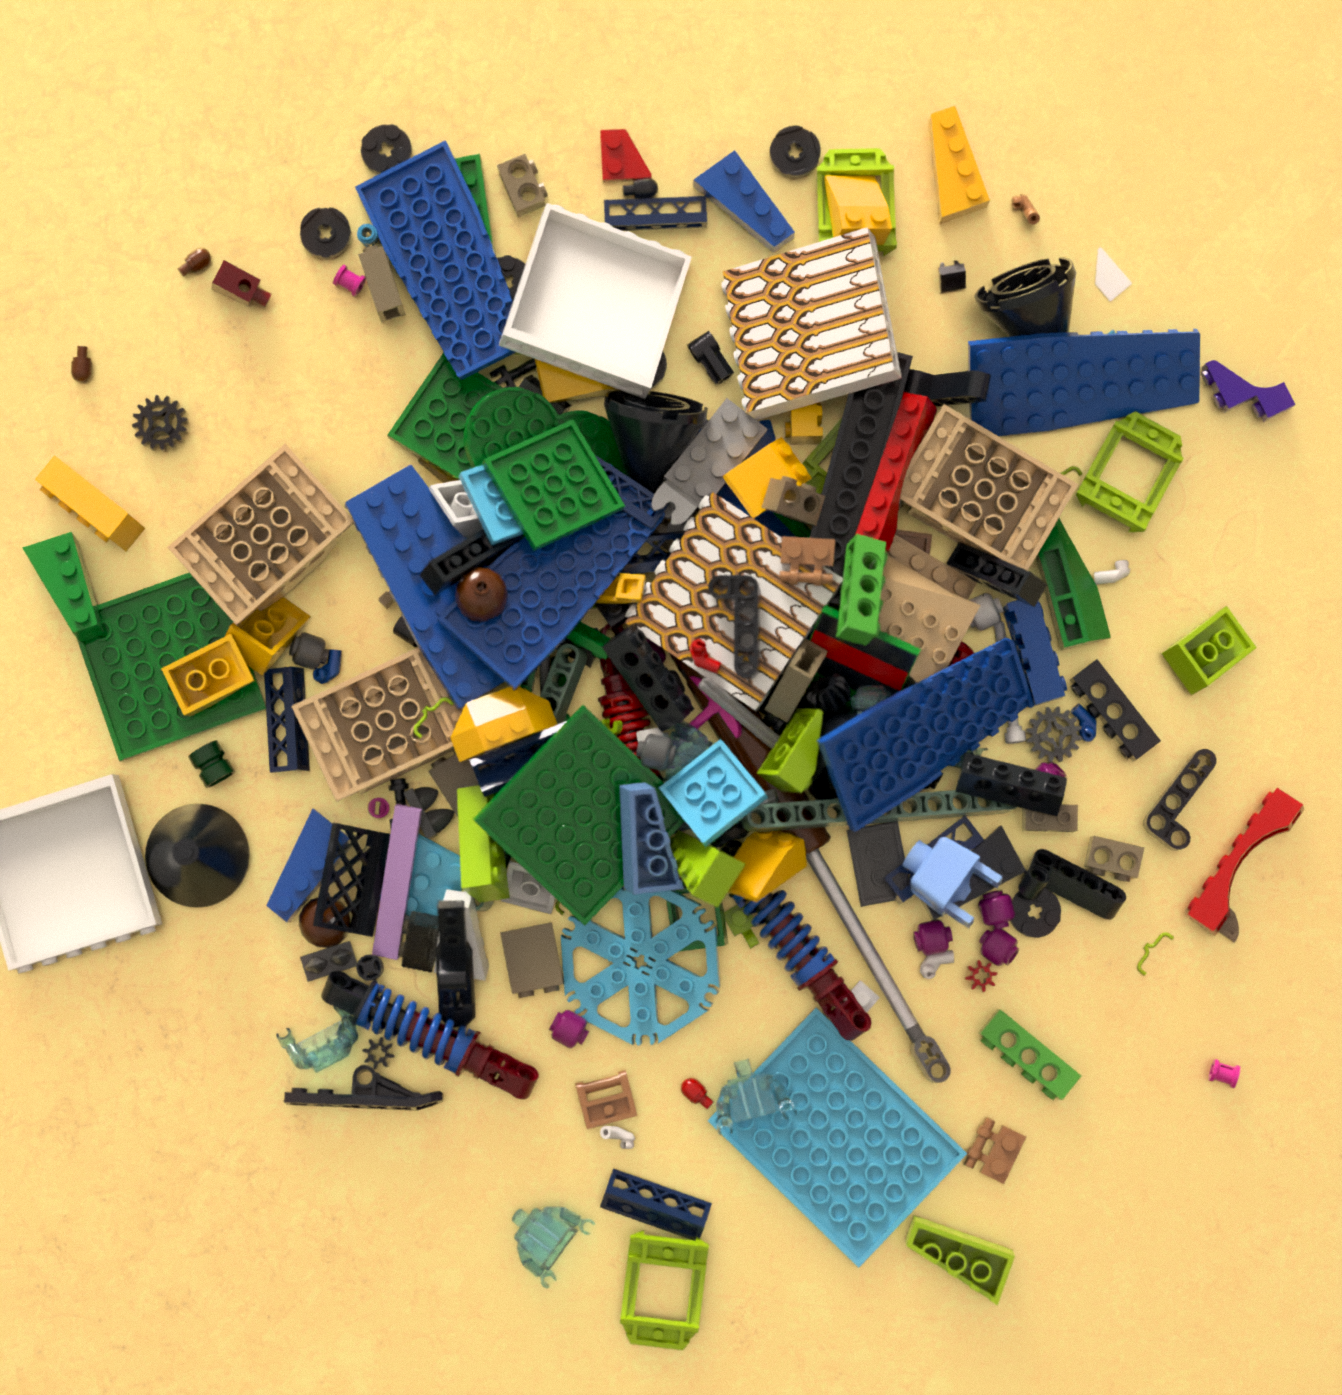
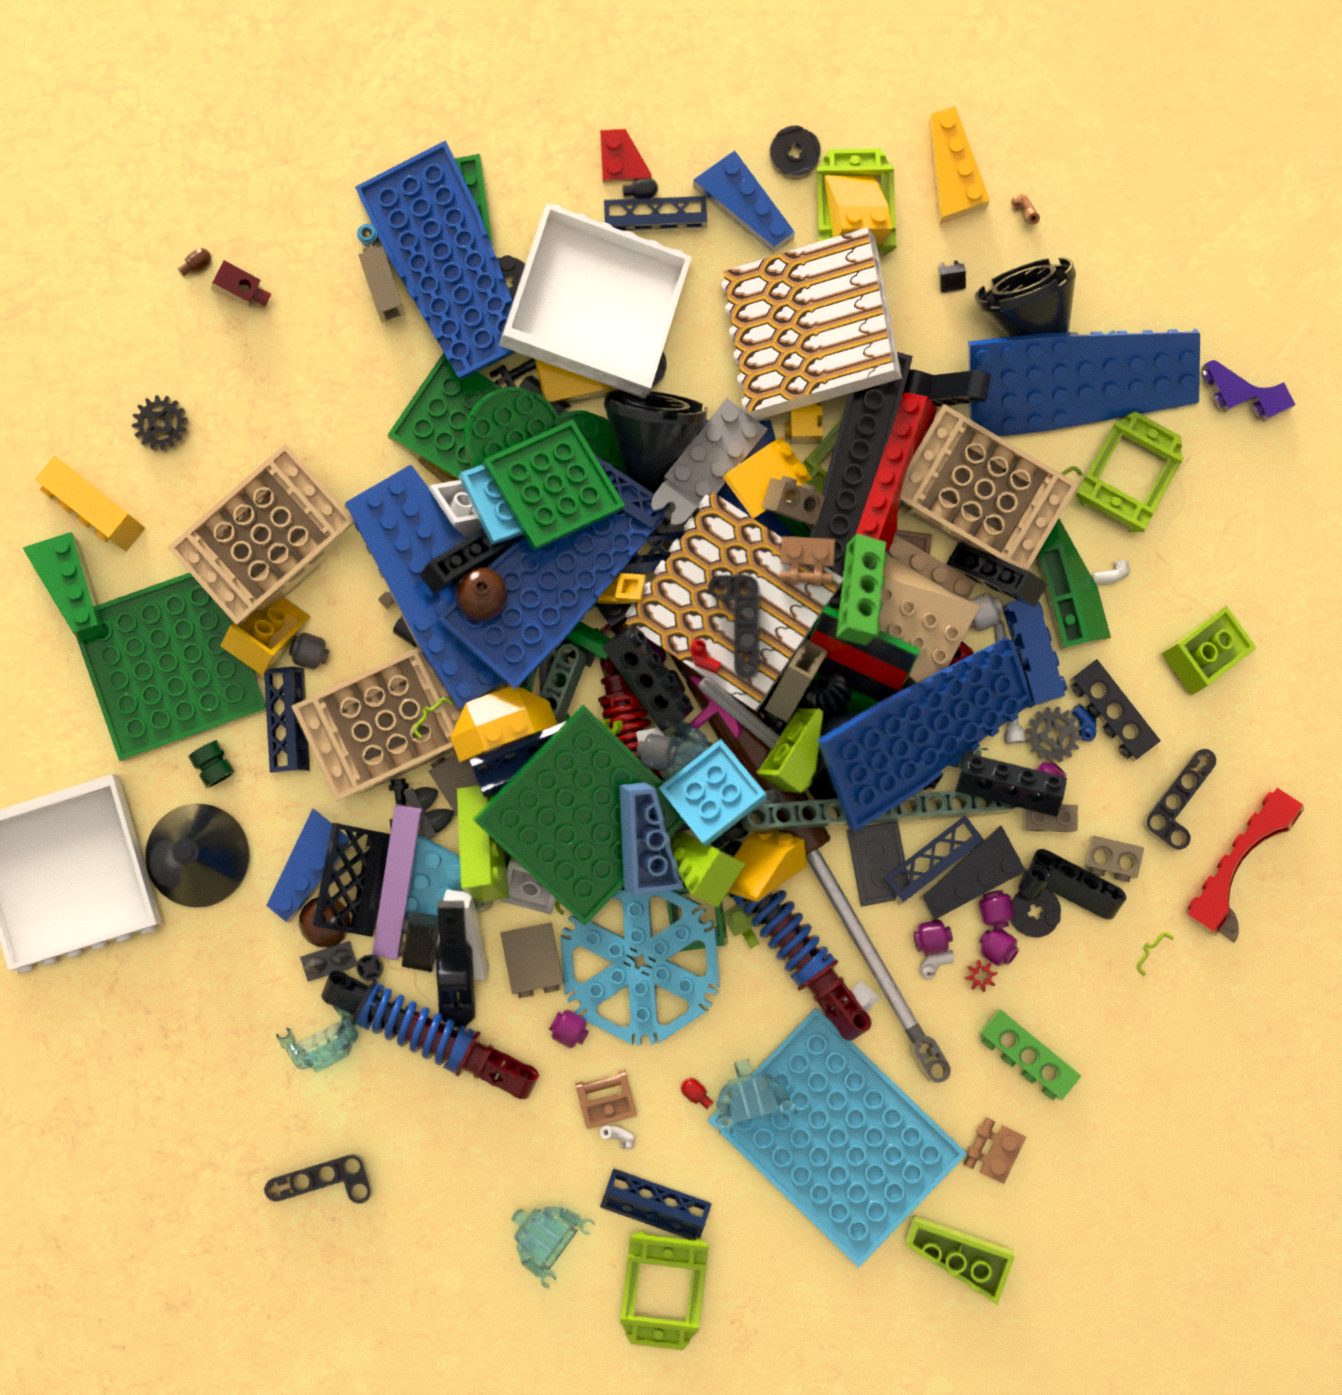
reddish brown cylinder [71,346,92,382] -> none
yellow slope [161,634,255,716] -> none
black piece [284,1065,444,1111] -> none
black plate [300,207,352,260] -> none
blue arm [313,649,342,684] -> none
dark pink bush [333,265,366,297] -> none
black plate [361,124,412,174] -> none
black gear [362,1037,395,1070] -> none
dark pink hinge [368,797,389,818] -> none
dark tan brick [497,154,548,217] -> none
black piece [687,331,734,385] -> none
clear light blue head [851,685,891,715] -> none
light blue piece [902,837,1002,929] -> none
white sticker [1095,247,1132,302] -> none
dark pink bush [1208,1059,1241,1088] -> none
none -> black beam [264,1153,373,1204]

